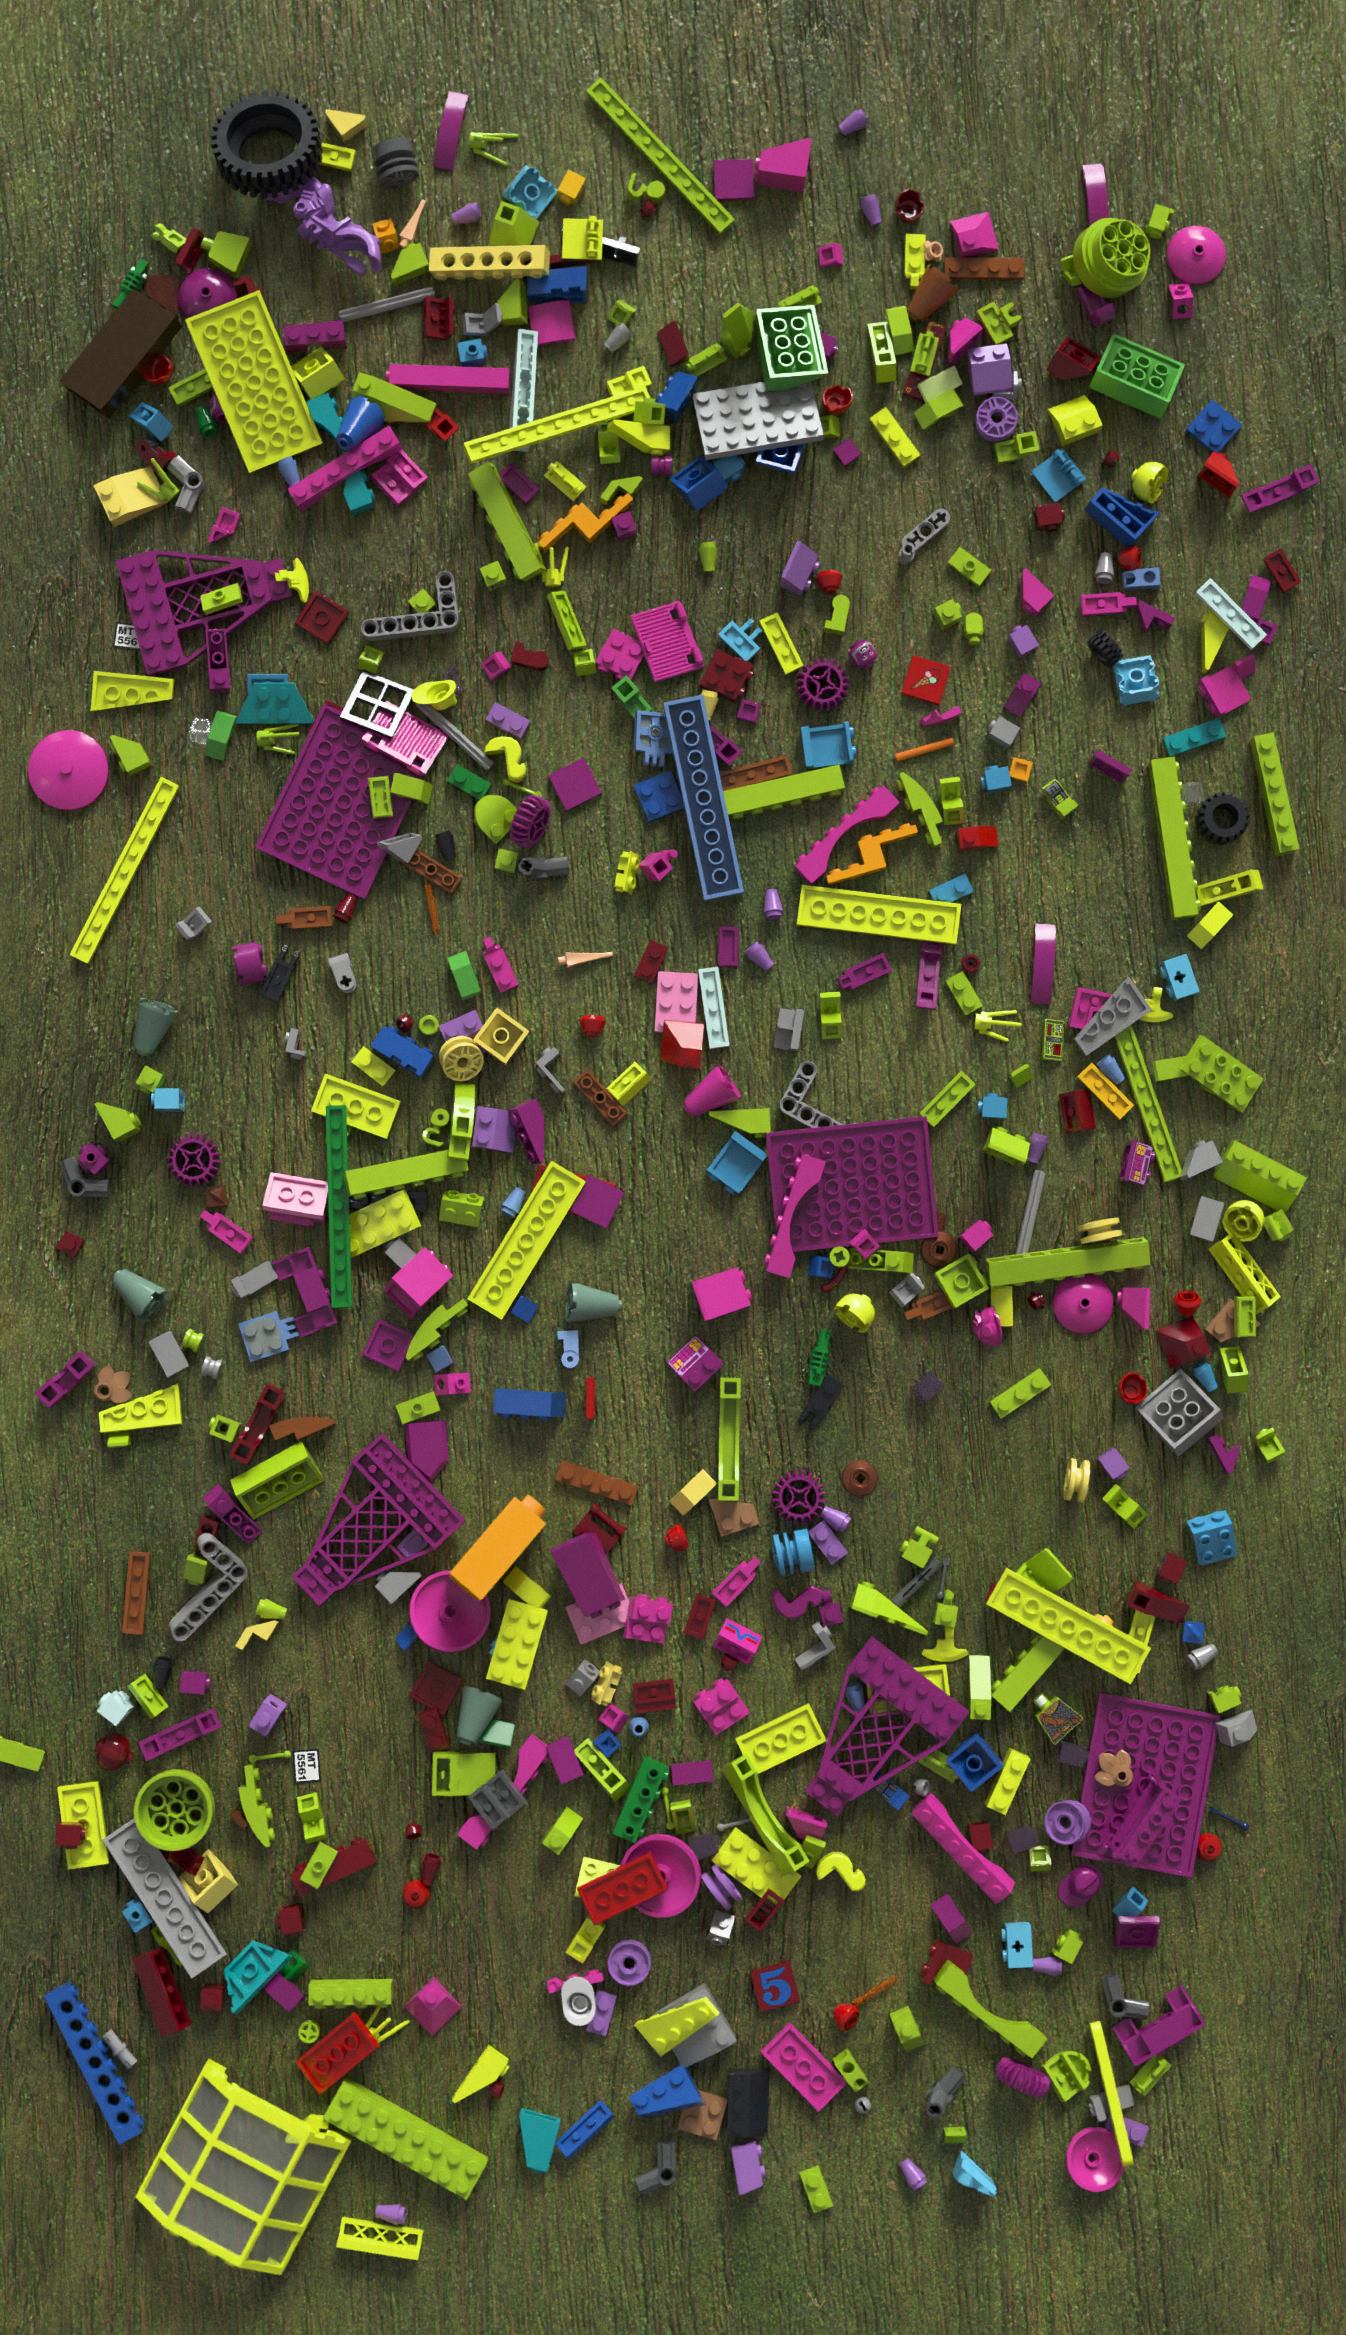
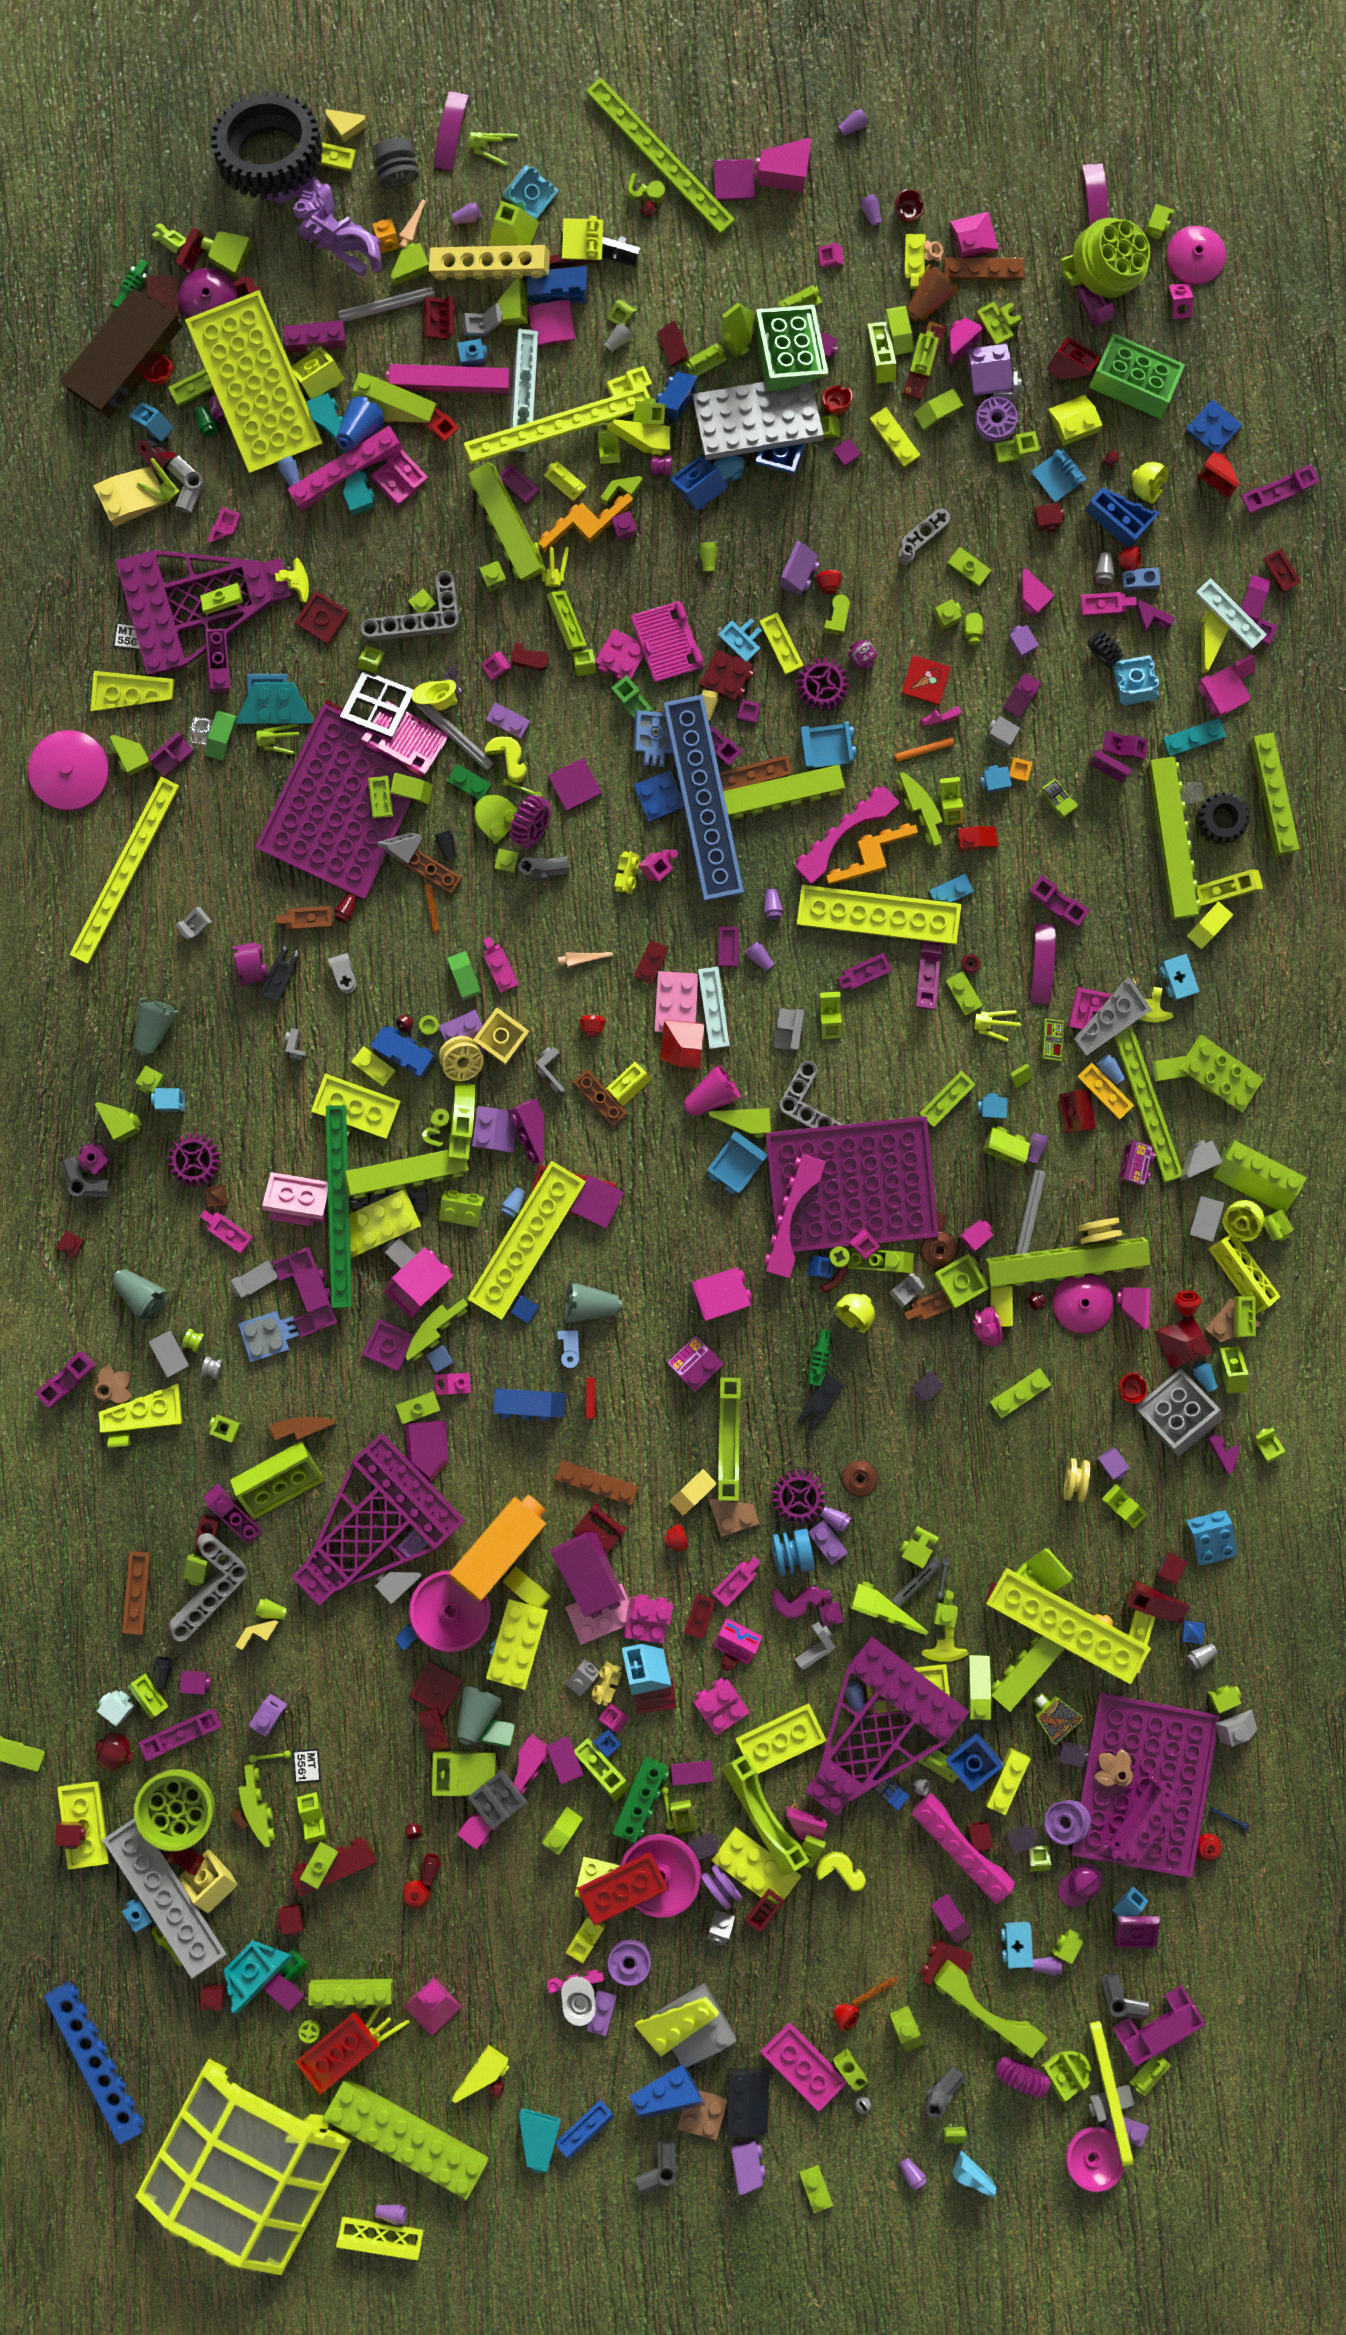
light grey pin [101,2029,138,2069] -> none
dark red brick [132,1947,192,2037] -> none
dark red arch [229,1383,288,1465] -> none
yellow brick [557,170,586,206] -> none
medium blue cone [629,1716,649,1737] -> none
light grey hinge [717,1818,753,1832] -> none
tile [750,1960,800,2012] -> none
yellowish green slope [917,366,963,403] -> none
none -> magenta panel [148,732,194,777]
none -> medium azure slope [622,1644,671,1695]
none -> magenta arch [1027,875,1090,930]
none -> magenta slope [1102,731,1148,760]

